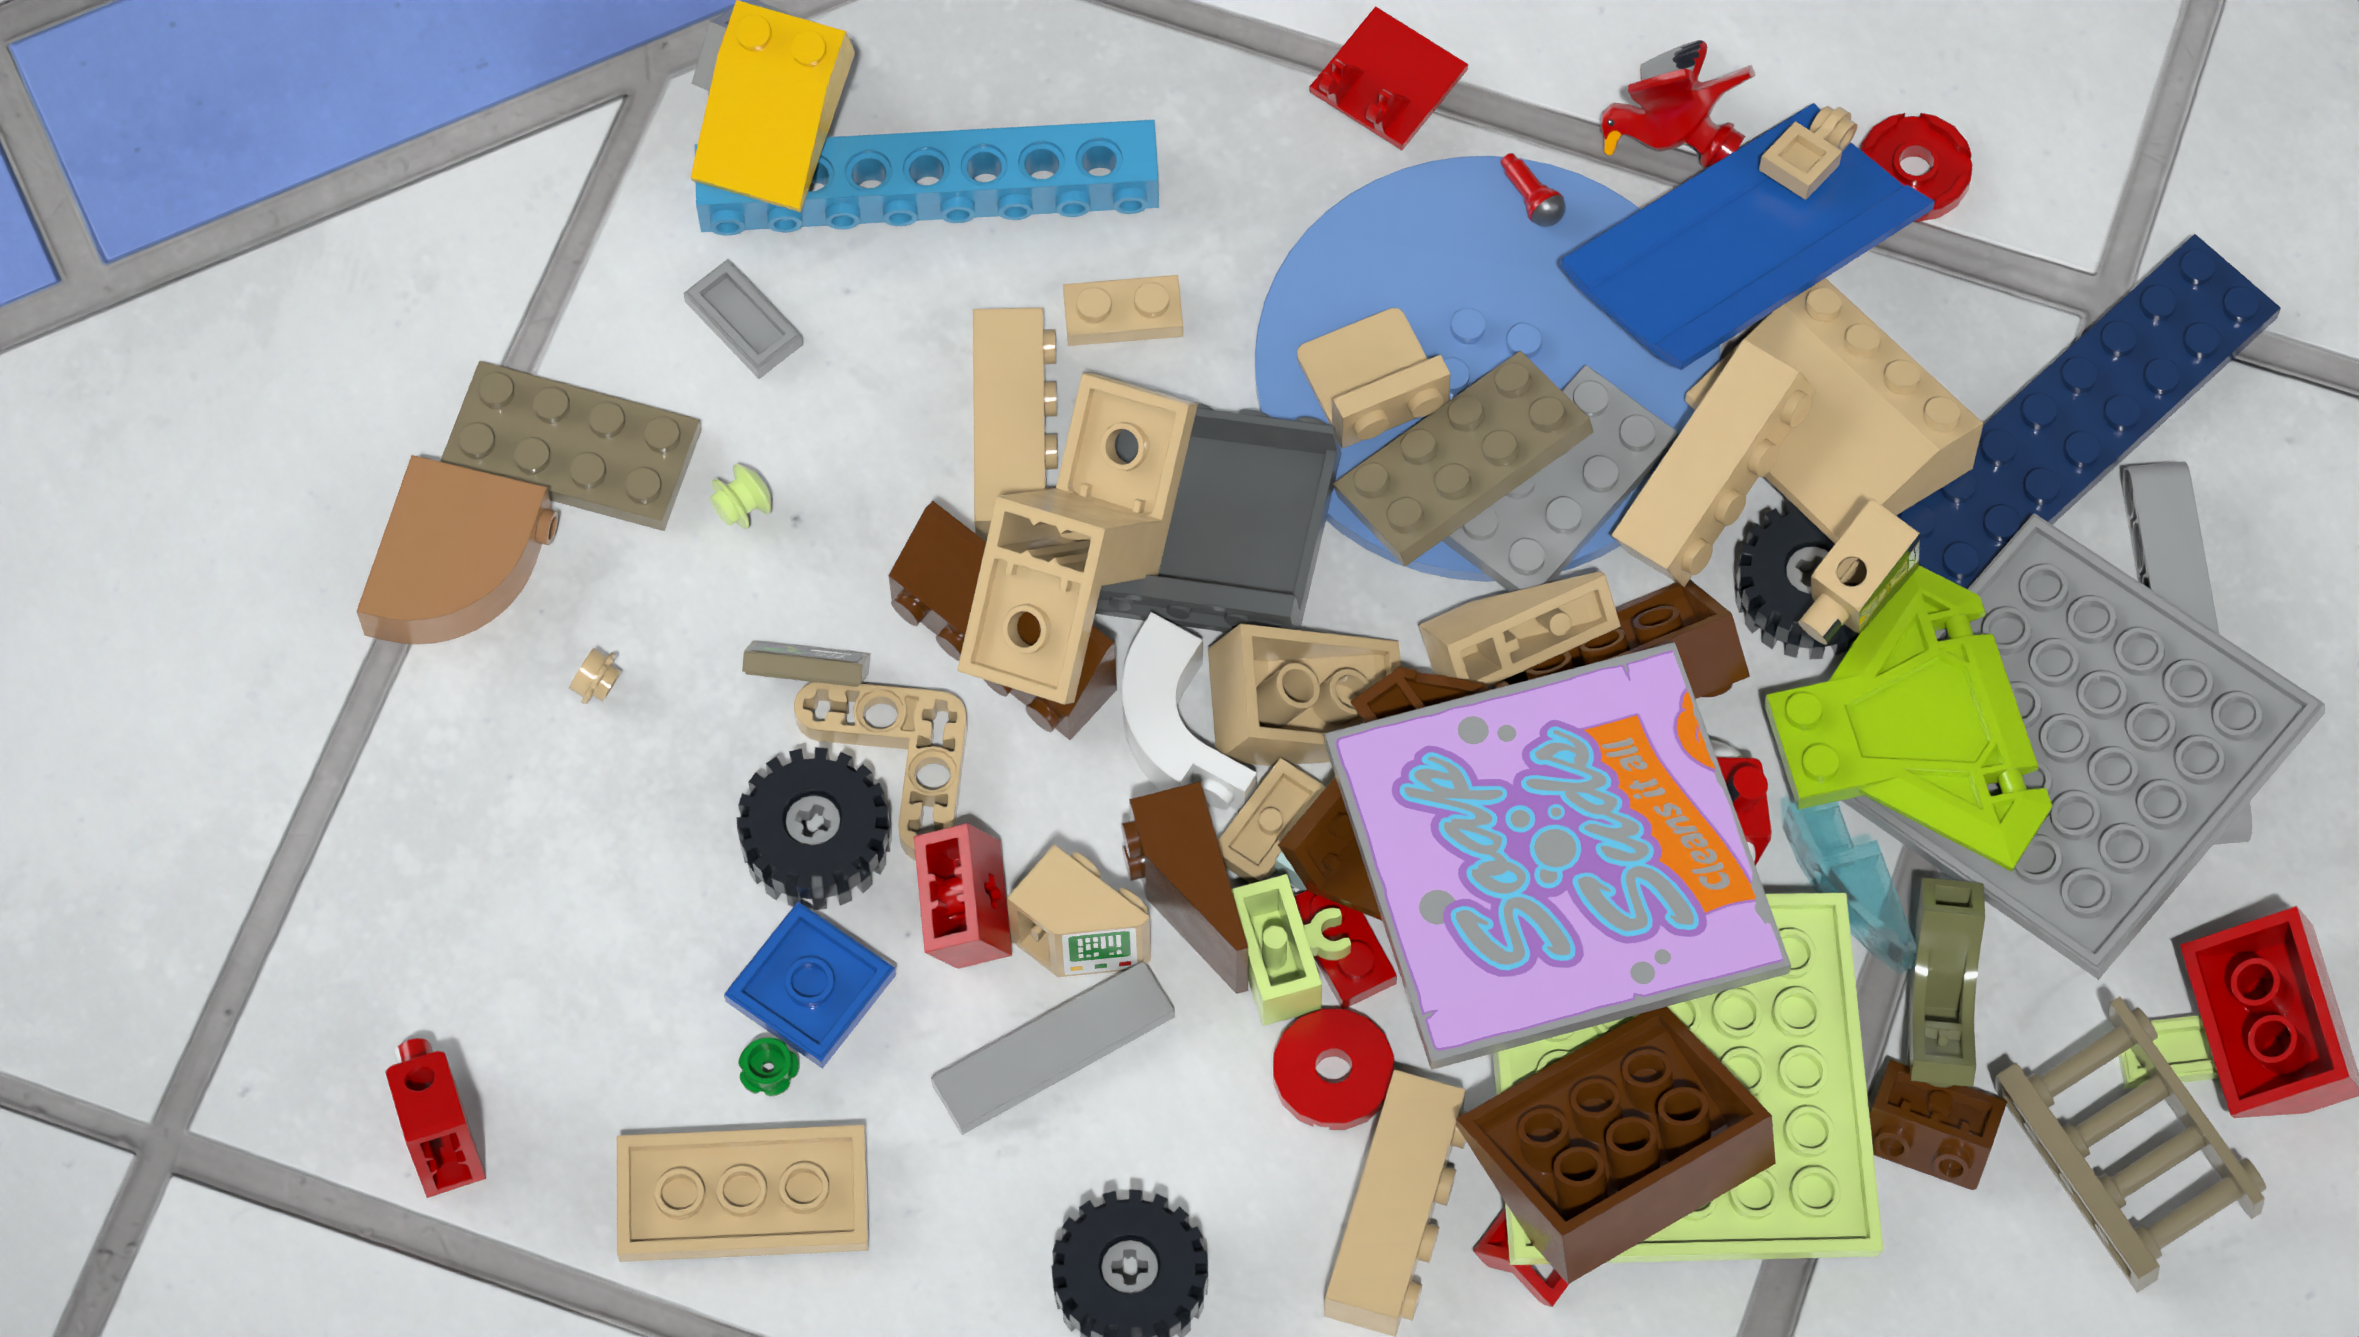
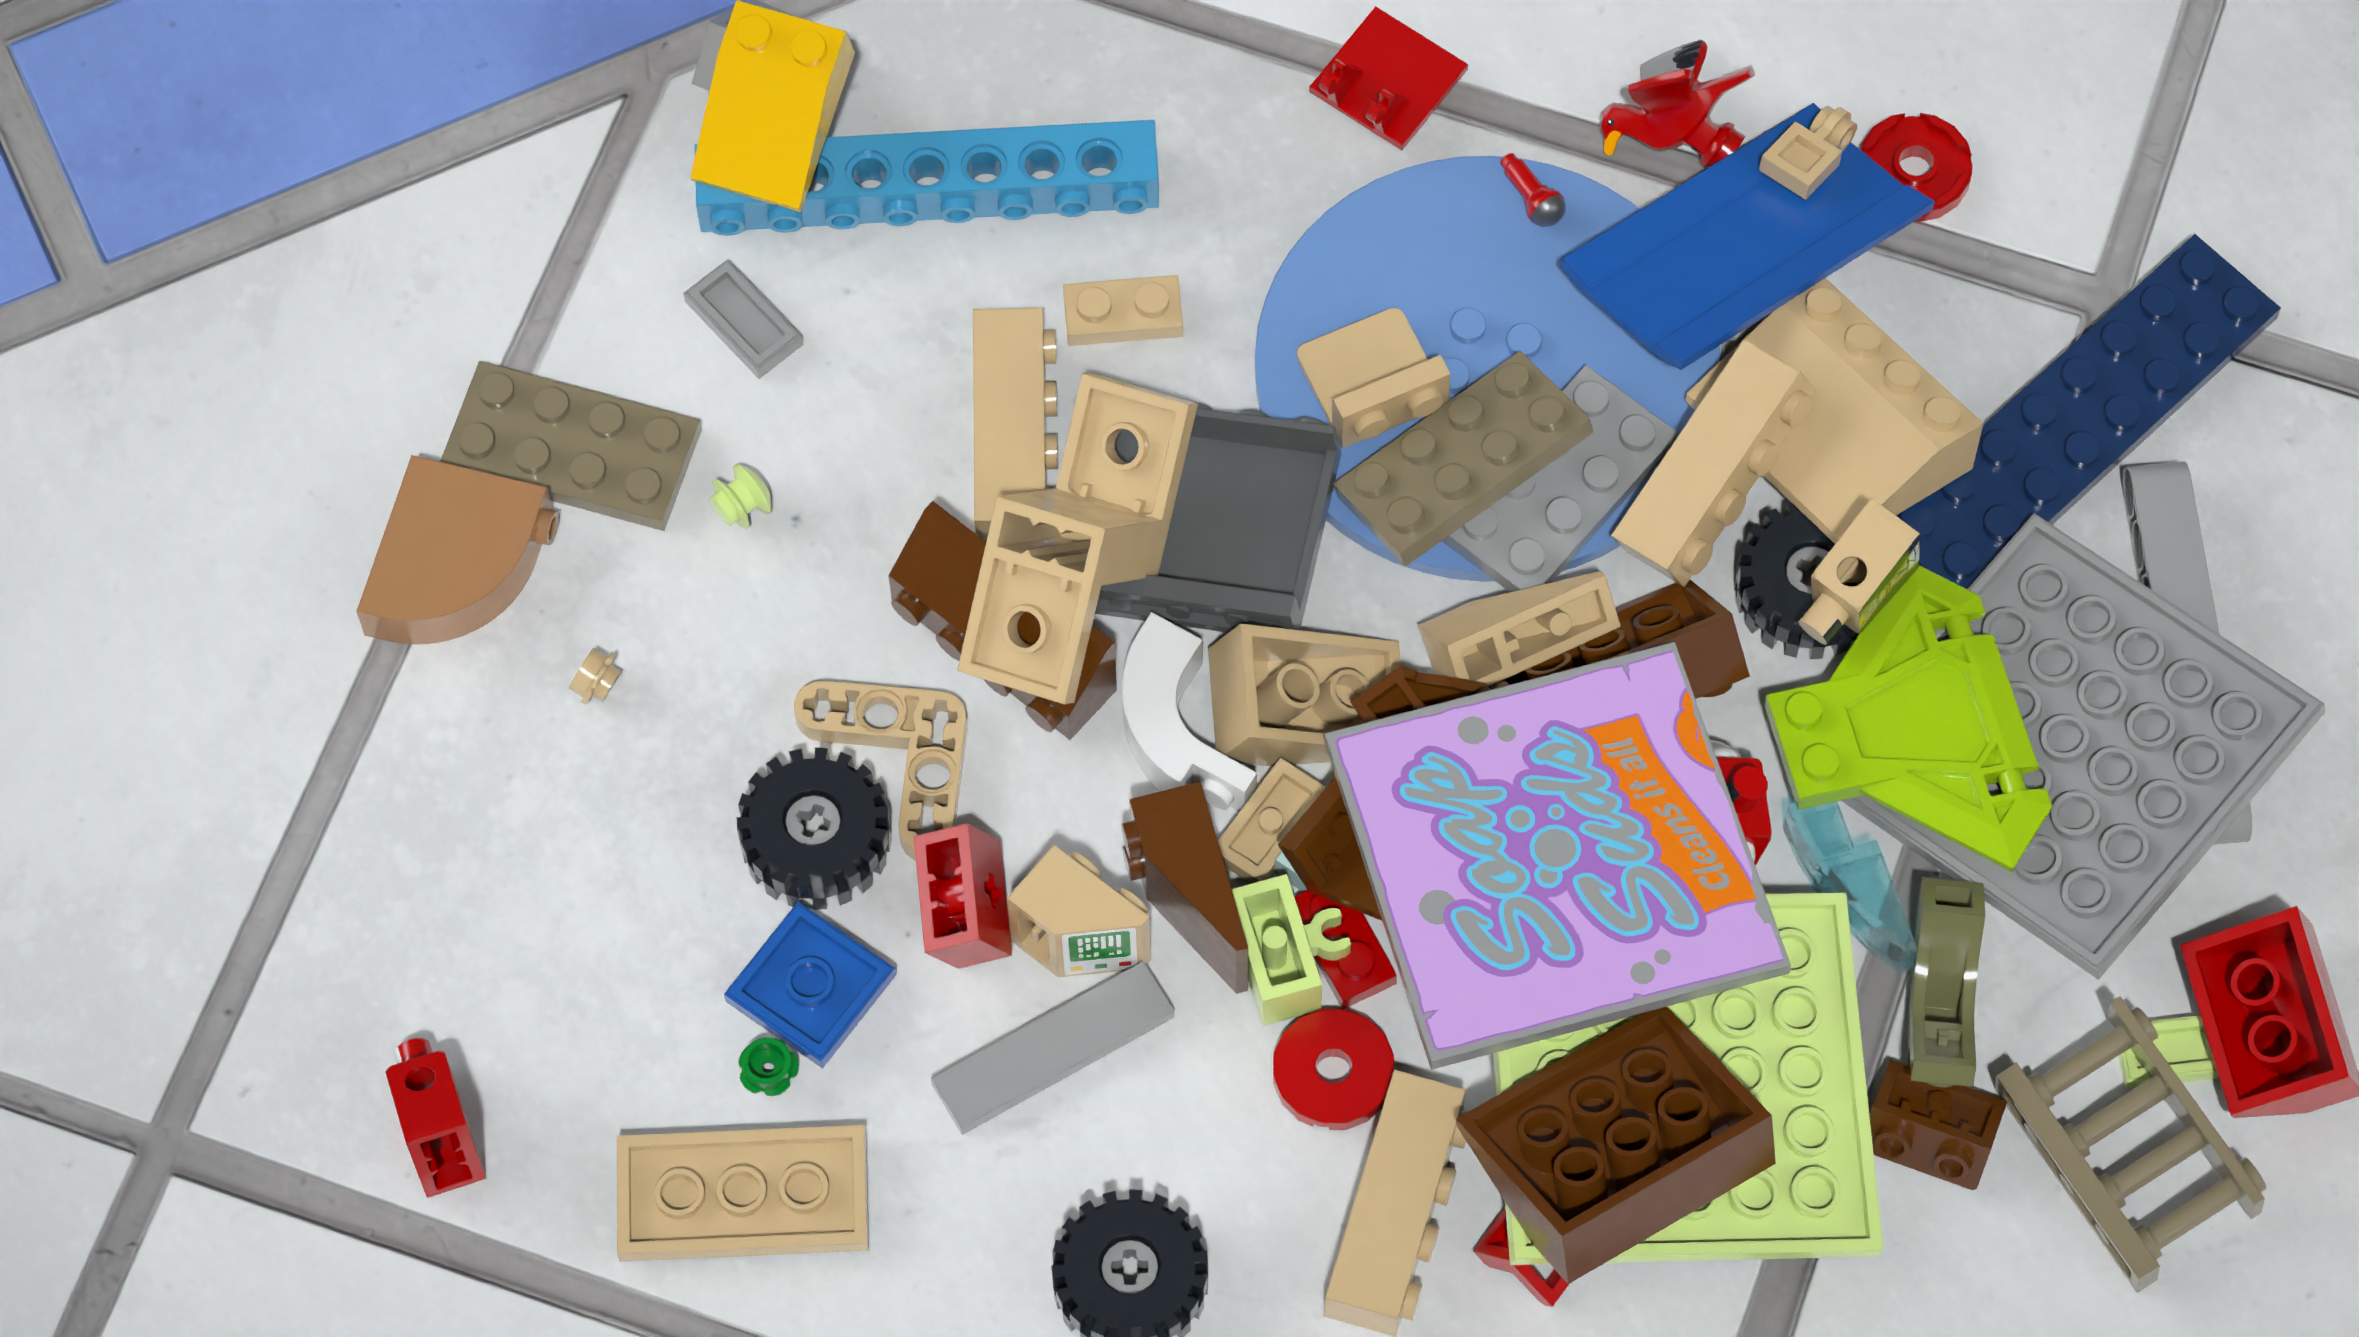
dark tan tile [742,641,870,687] -> none

